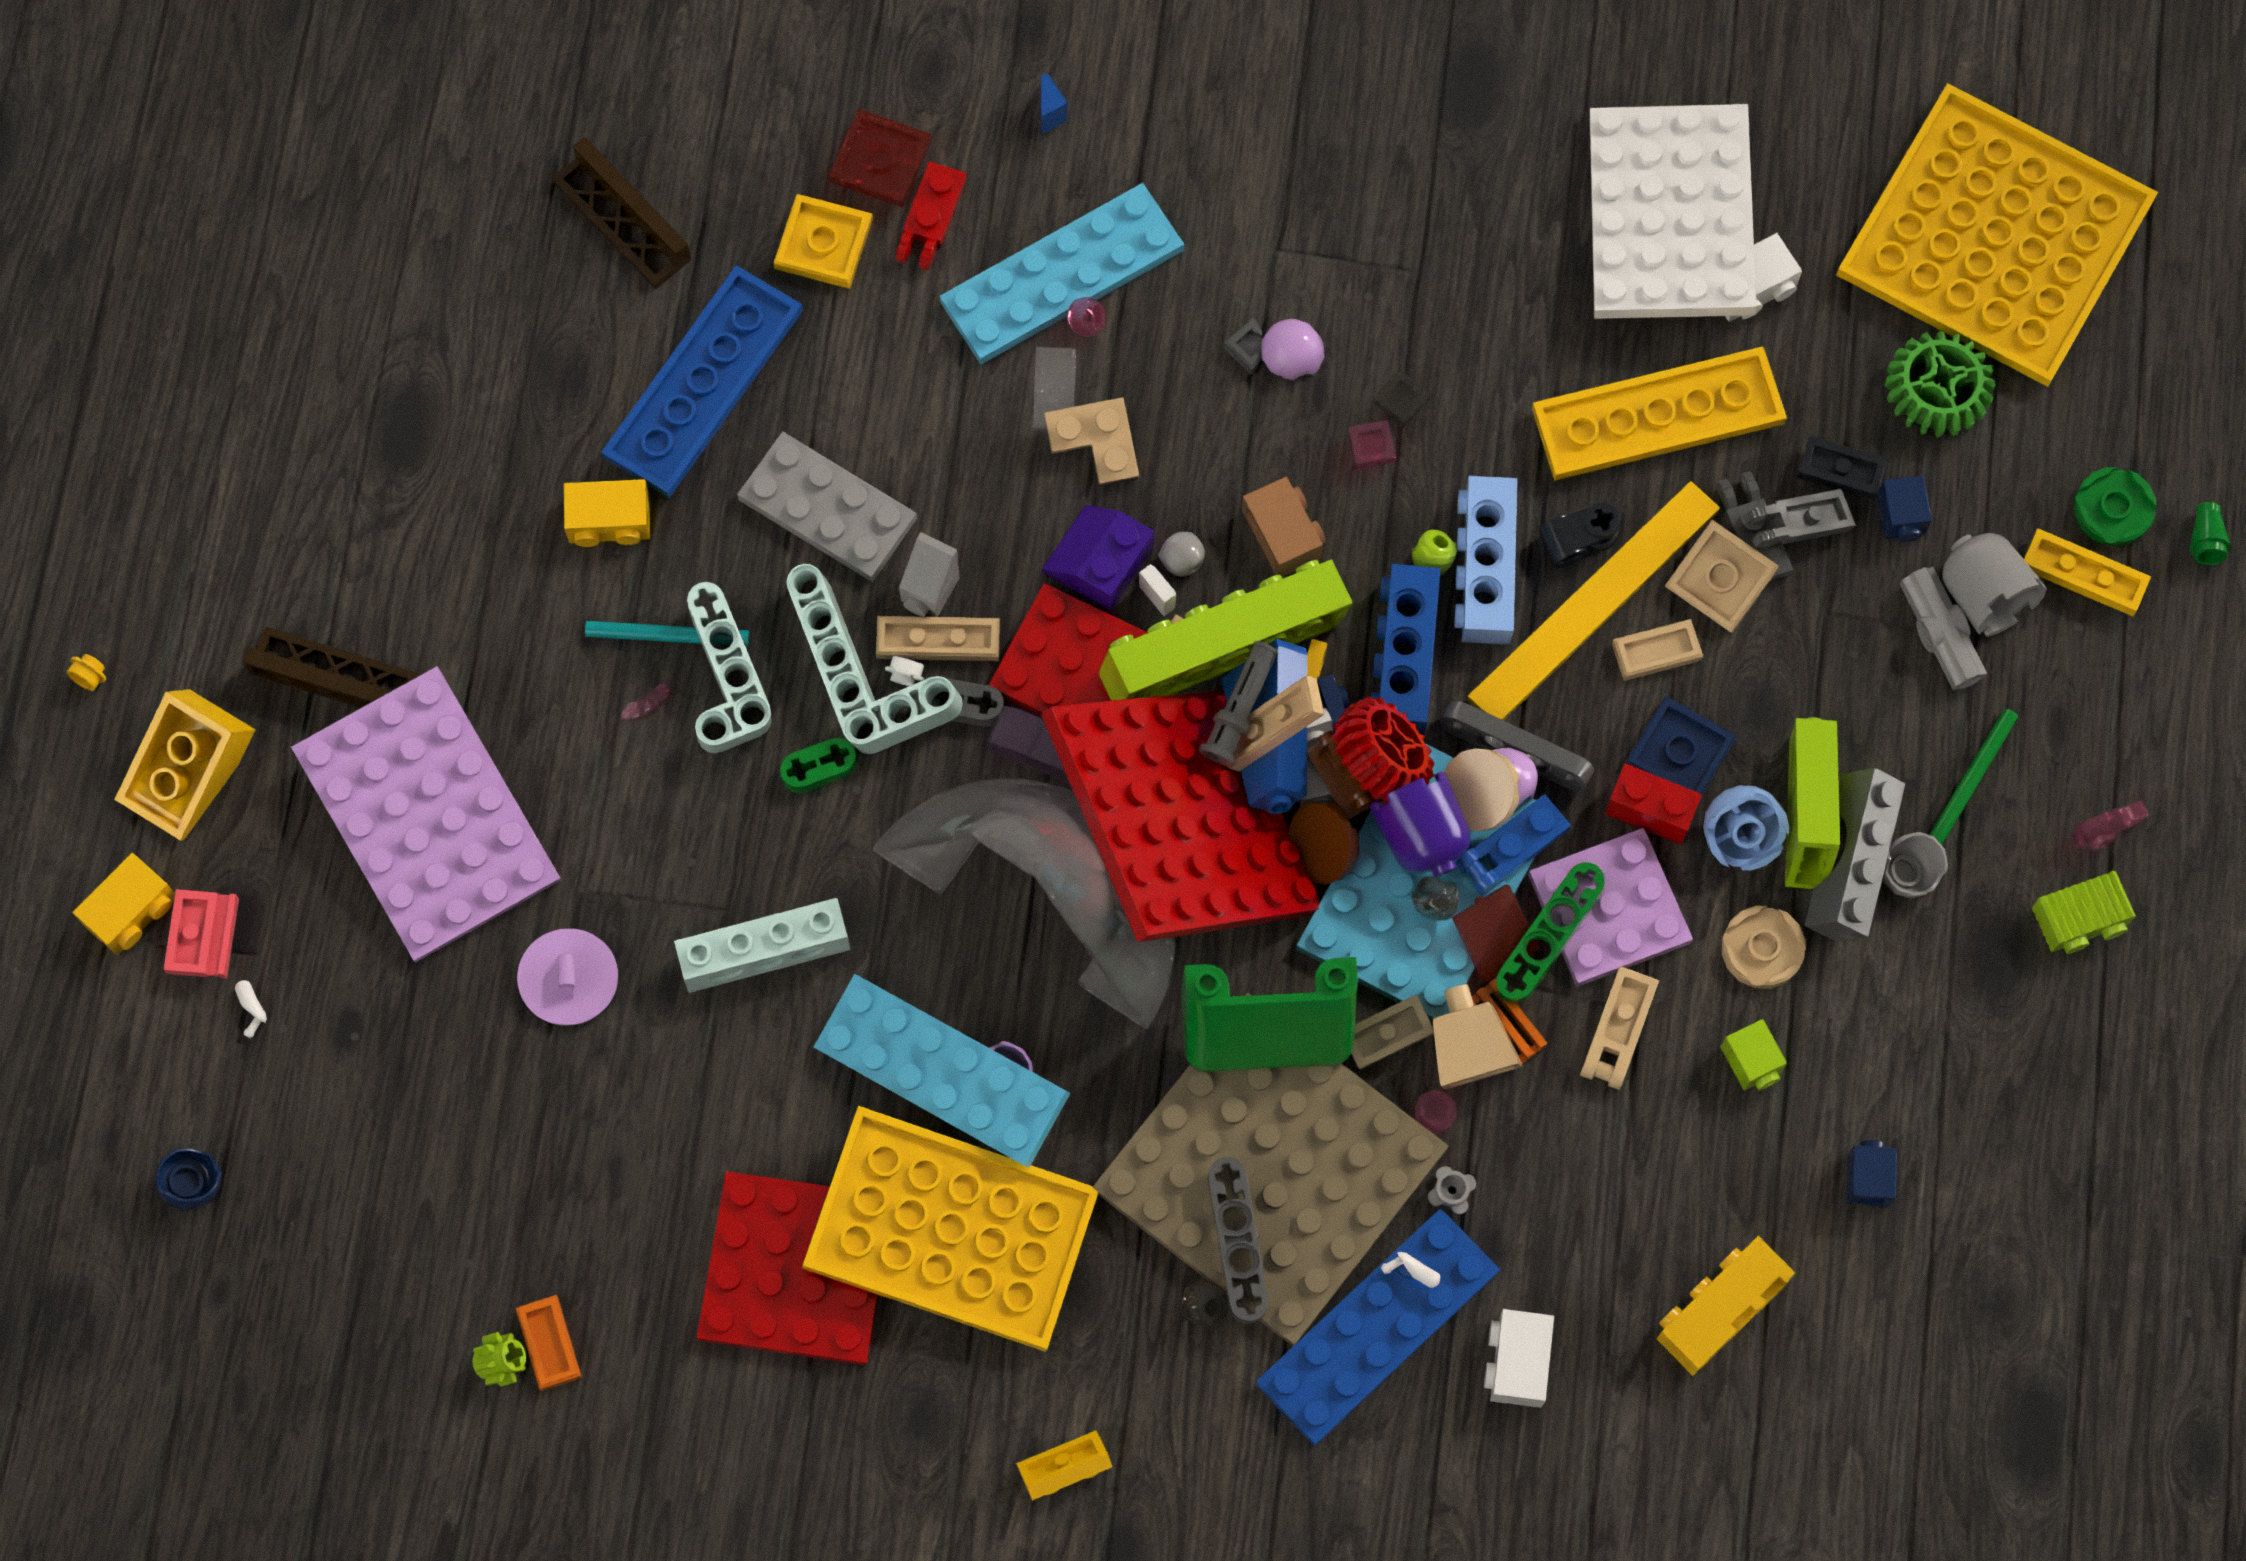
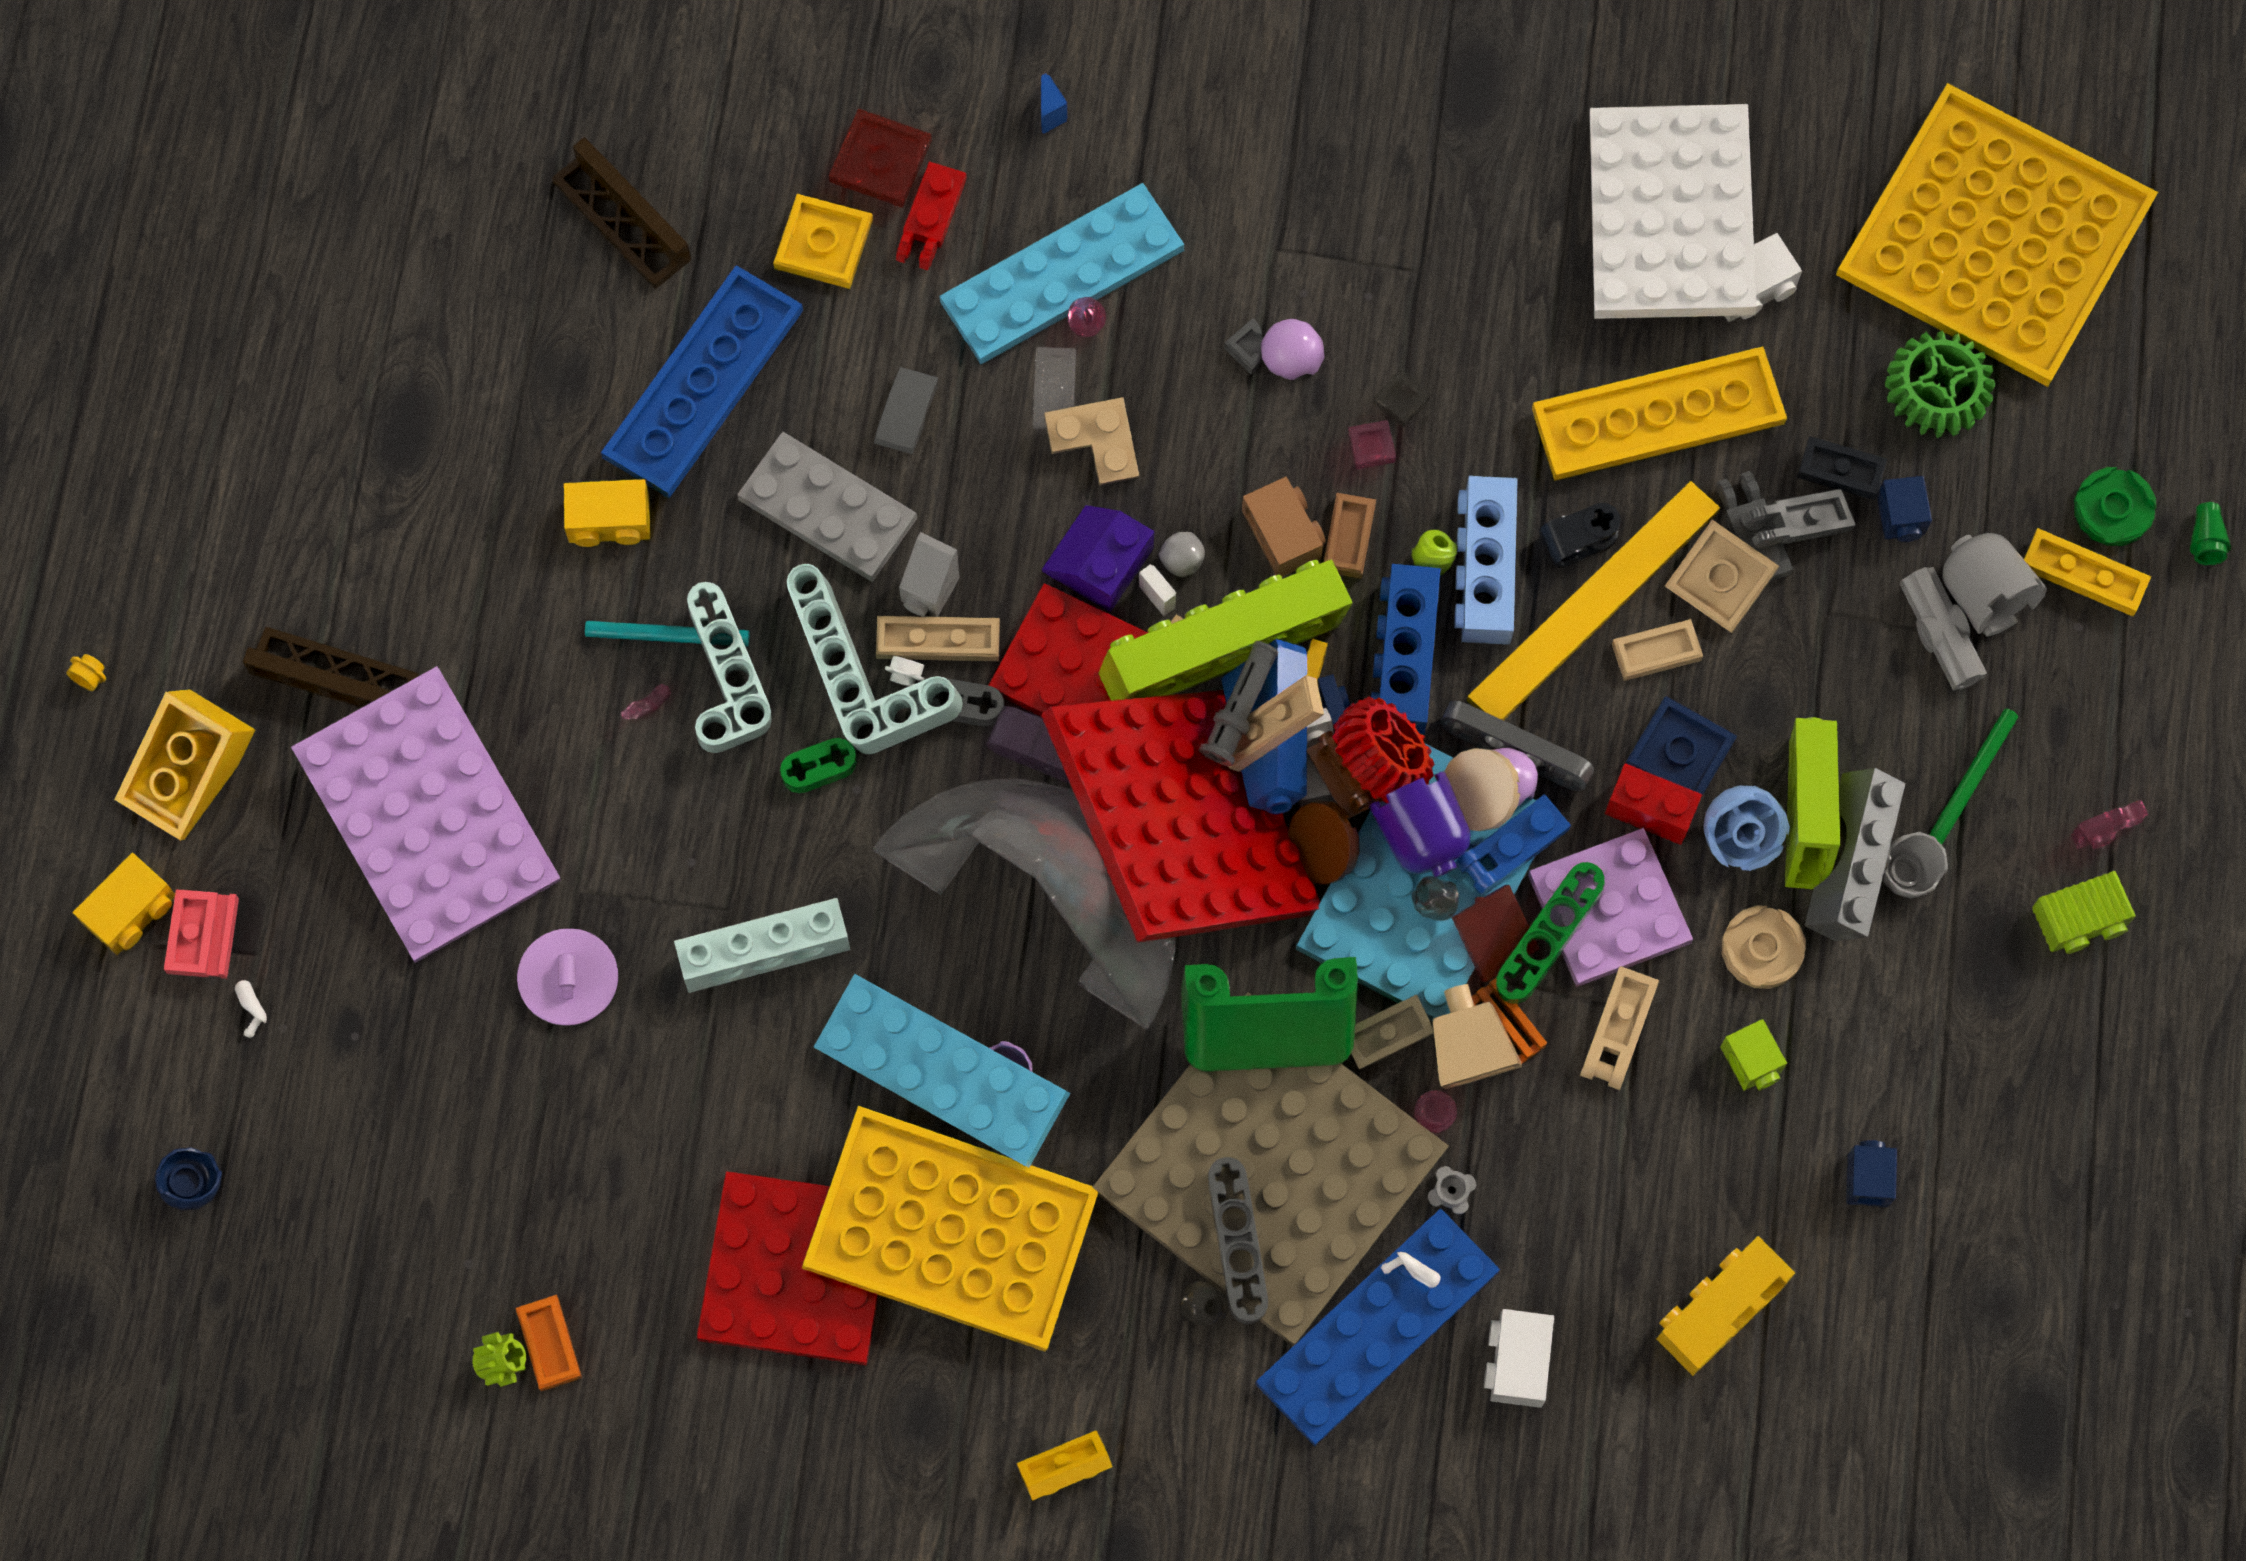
none -> dark grey slope [874,367,938,454]
none -> medium nougat tile [1324,493,1376,579]

